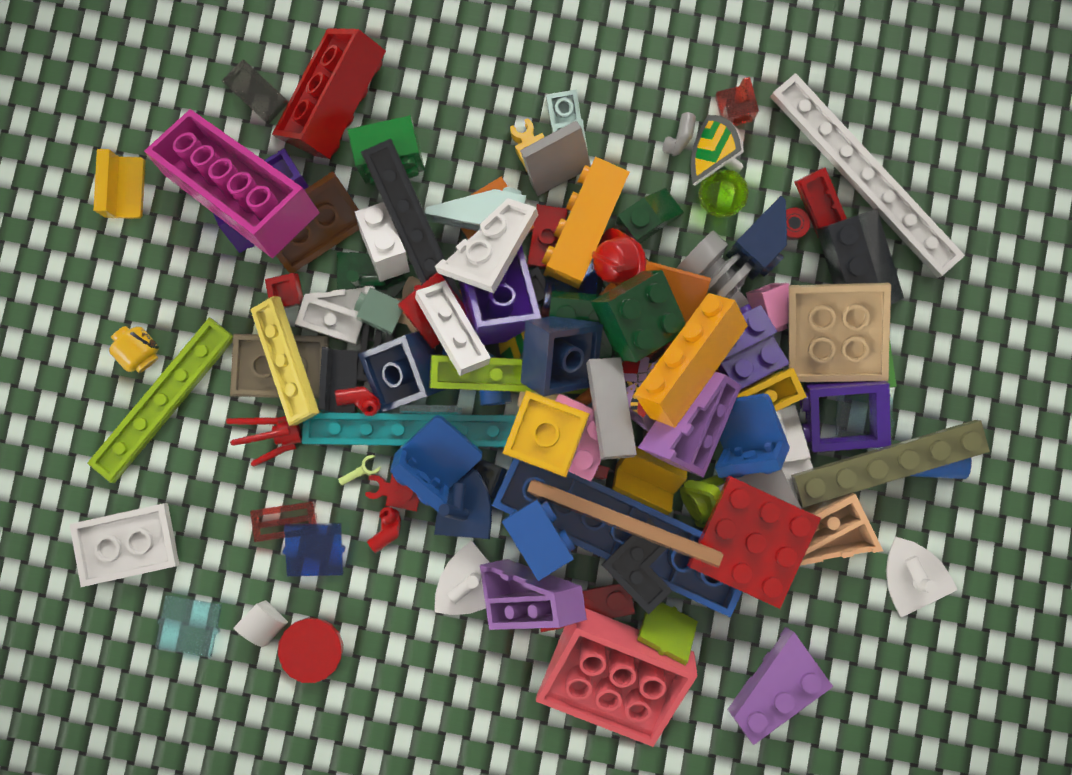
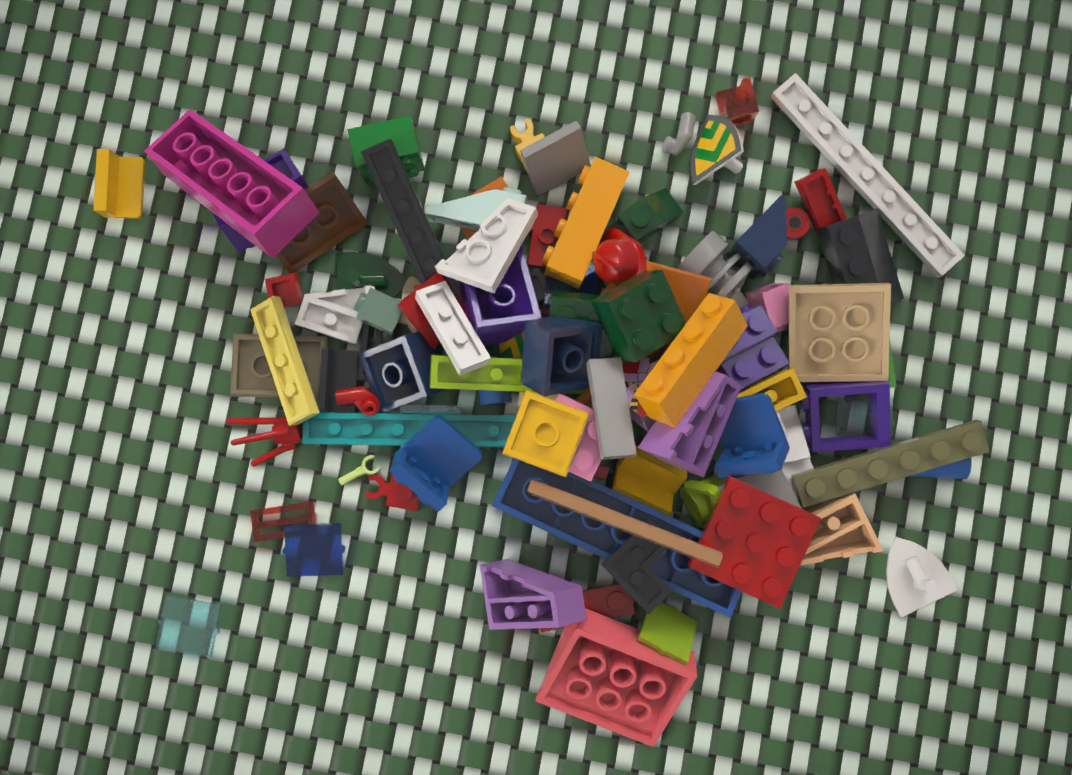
white plate [70,503,180,587] -> none
lime tile [87,317,233,483] -> none
yellow head [109,326,159,373] -> none
clear smoke tile [222,59,288,125] -> none
white brick [233,600,288,647] -> none
red slope [272,28,386,159] -> none
red tile [278,617,344,683] -> none
white brick [355,202,410,282] -> none
red arm [367,507,401,553] -> none
dark blue shield [434,467,492,539] -> none
white shield [435,540,490,615] -> none
black tile [474,459,507,499] -> none
blue brick [502,498,575,581] -> none
light aqua slope [546,89,588,151] -> none
clear neon green hair [697,170,749,218] -> none
medium lavender wedge [727,627,833,745] -> none

